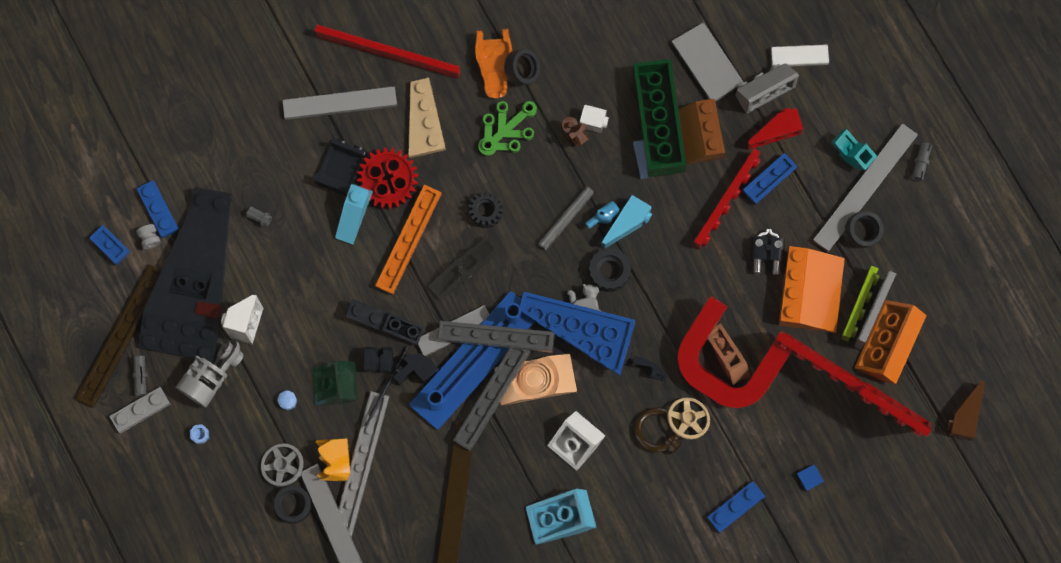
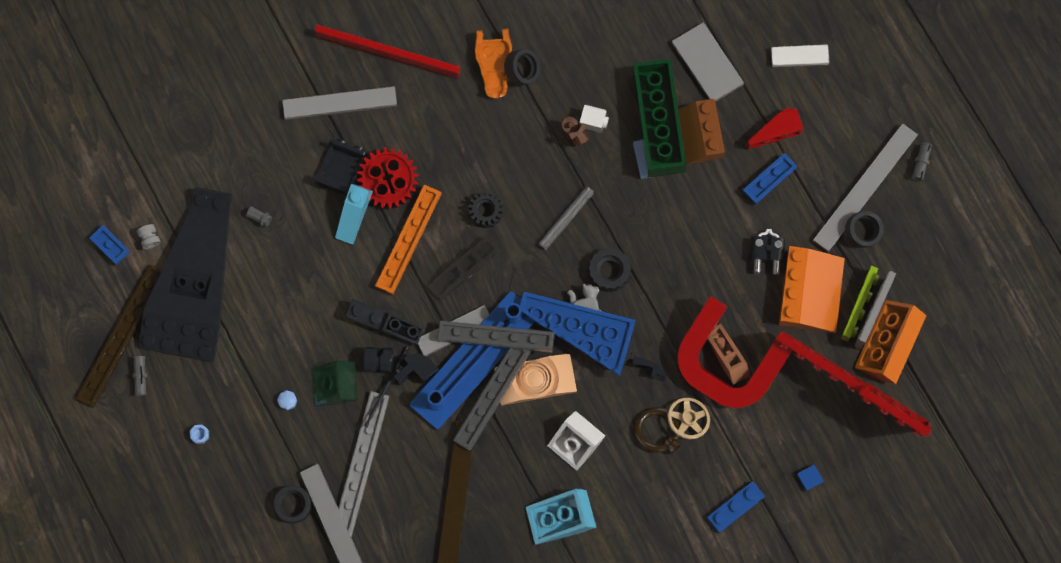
light grey plate [110,387,171,434] -> none
blue plate [136,180,179,239] -> none
light grey cylinder [175,339,244,408] -> none
clear red piece [195,302,222,318] -> none
white slope [221,295,264,344] -> none
light grey wheel [261,444,303,487] -> none
light orange piece [316,439,350,481] -> none
tan wing [409,78,446,158] -> none
bright green plant [479,101,537,156] -> none
dark azure piece [585,201,620,229] -> none
medium azure slope [602,195,652,248] -> none
red plate [693,148,761,250] -> none
light grey slope [735,63,799,114] -> none
teal brick [831,129,877,170] -> none
reddish brown slope [946,381,985,441] -> none

